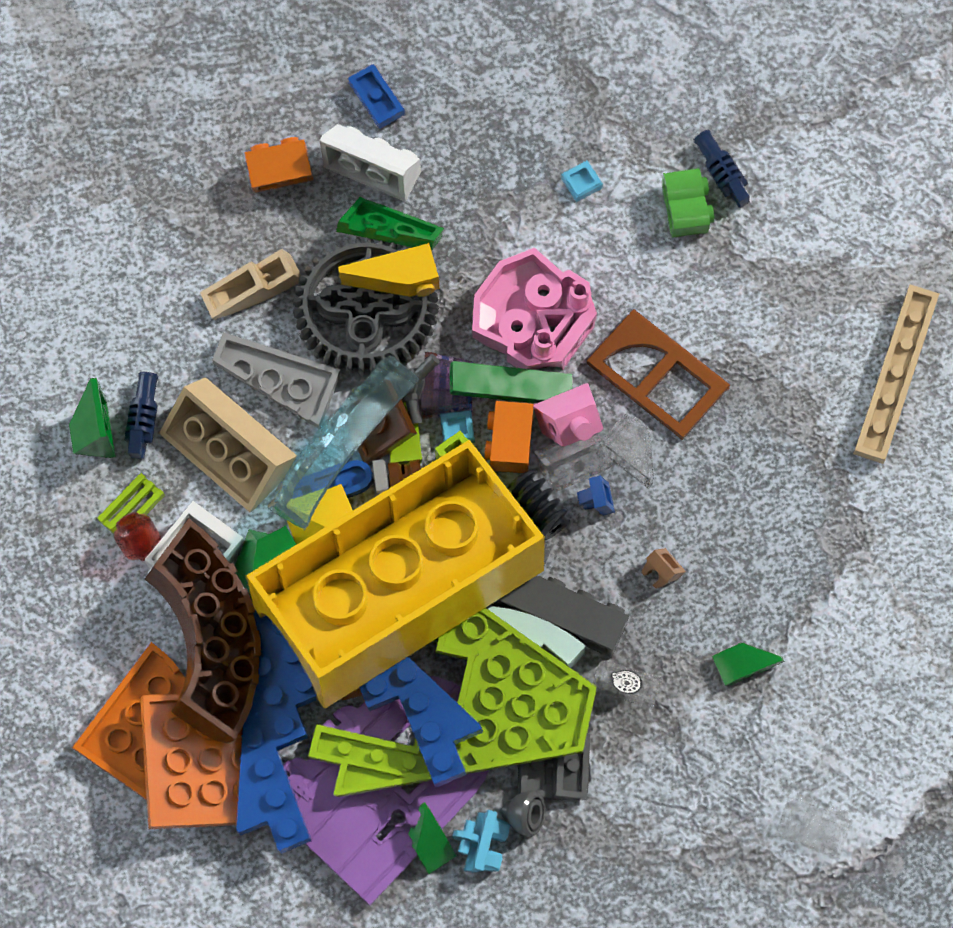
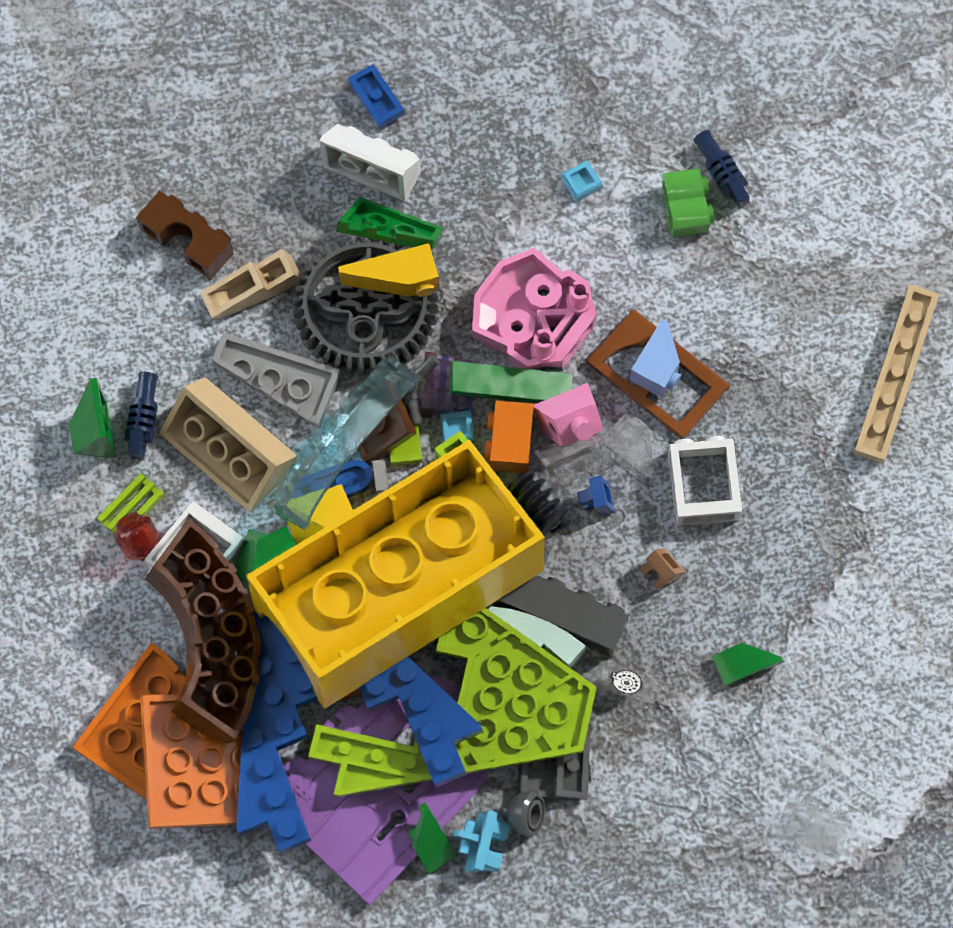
orange brick [244,137,314,193] -> none
reddish brown wheel [388,459,421,488] -> none
none -> reddish brown arch [136,190,234,281]
none -> light blue slope [630,319,681,398]
none -> white window [668,436,742,526]

